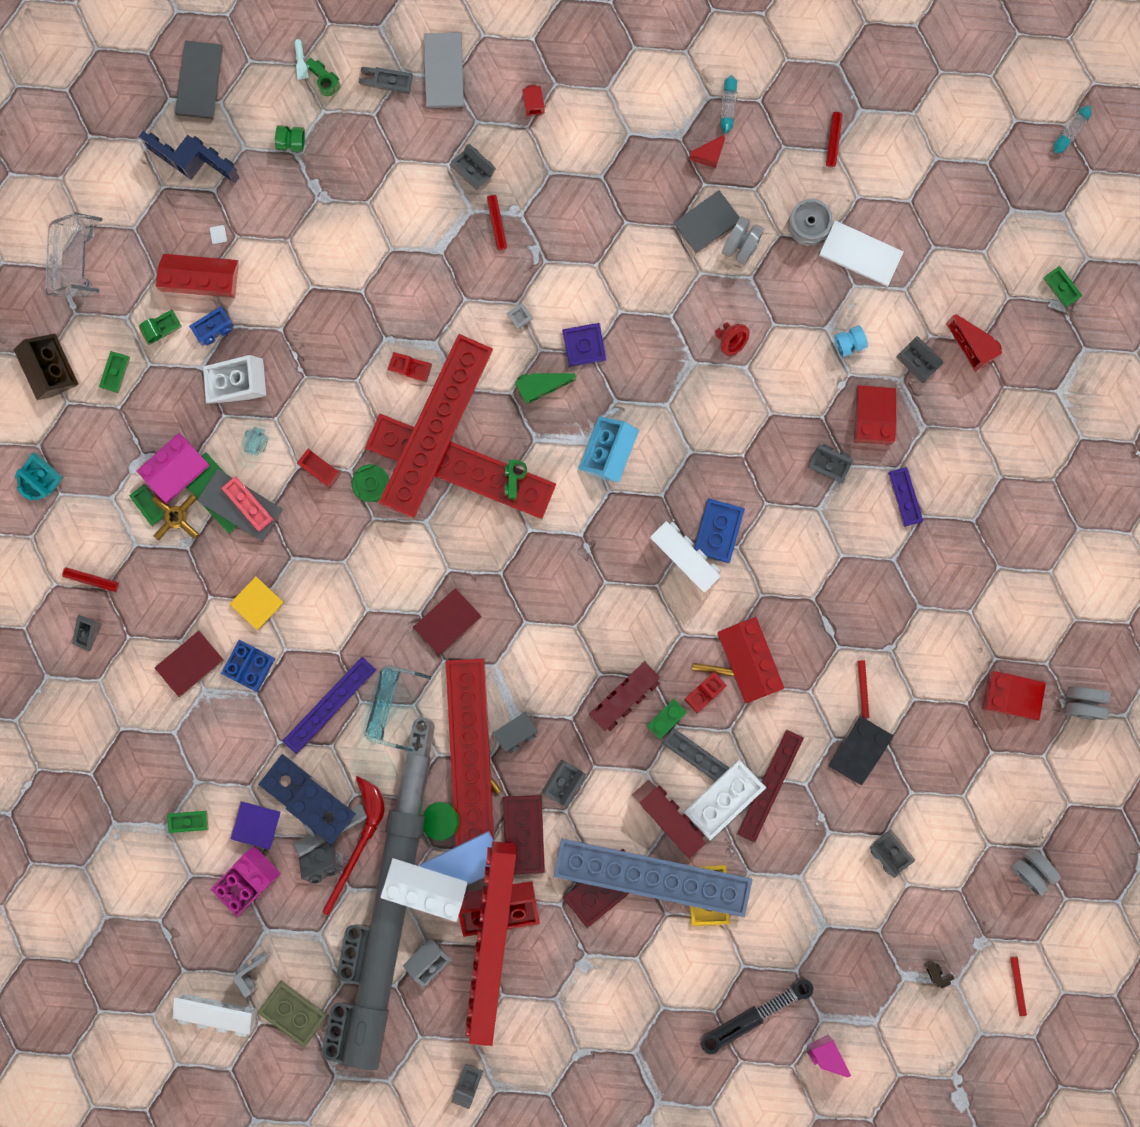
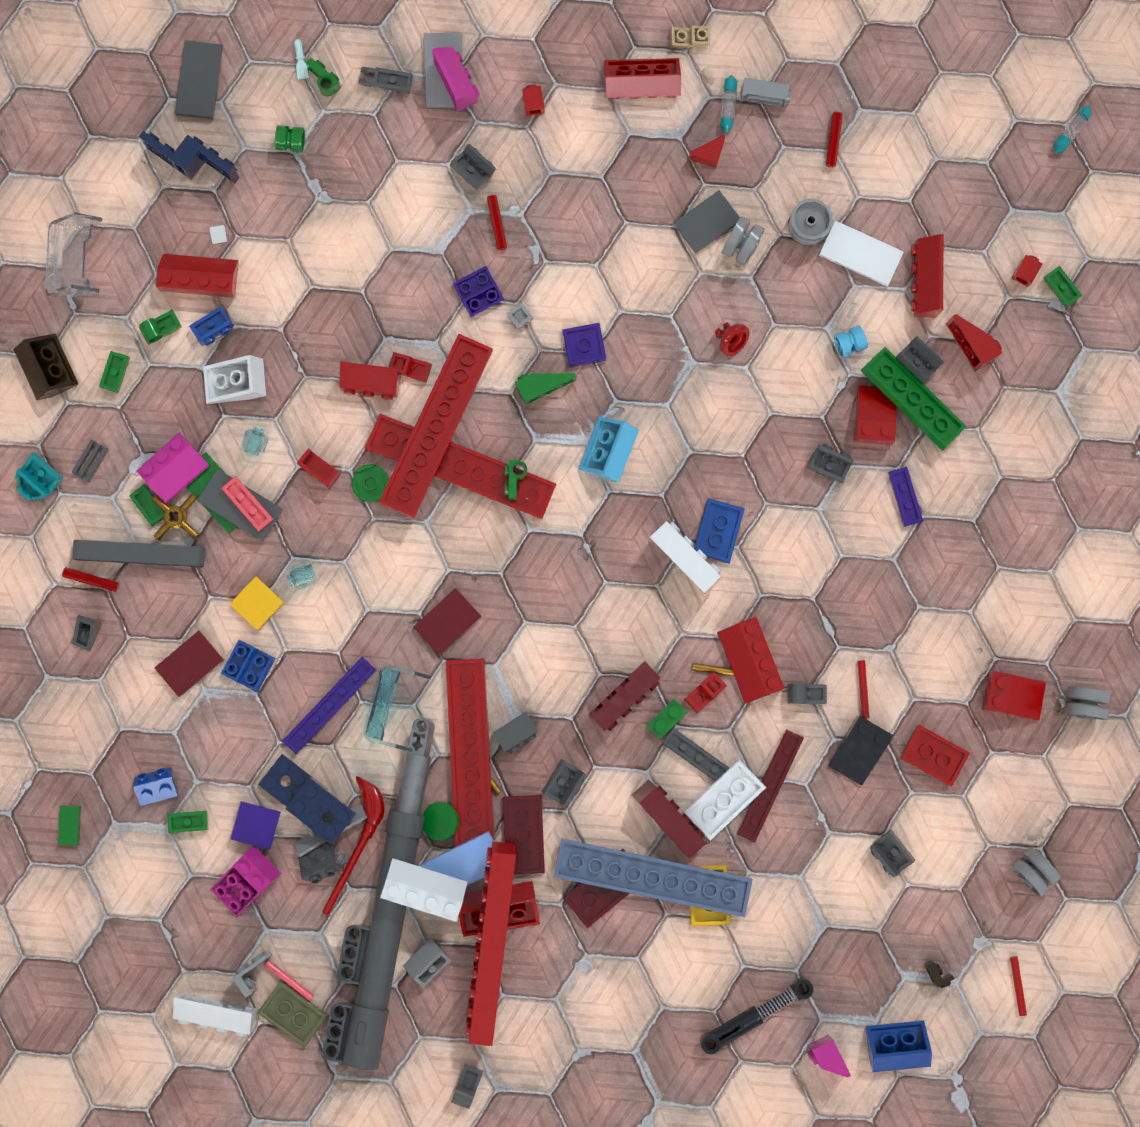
none -> green tile [58,806,81,845]
none -> dark grey tile [72,440,109,483]
none -> dark grey beam [72,540,206,567]
none -> bracket [133,767,178,806]
none -> coral bar [264,959,314,1002]
none -> clear light blue head [286,562,316,590]
none -> red slope [339,361,401,400]
none -> dark pink slope [432,47,480,112]
none -> dark purple slope [452,266,504,317]
none -> slope [604,58,681,99]
none -> tan slope [669,25,710,48]
none -> light grey window [740,78,792,108]
none -> dark grey plate [787,684,827,704]
none -> green plate [860,347,966,451]
none -> blue slope [866,1020,932,1073]
none -> red plate [900,725,970,787]
none -> red slope [911,234,944,318]
none -> red brick [1012,255,1043,287]

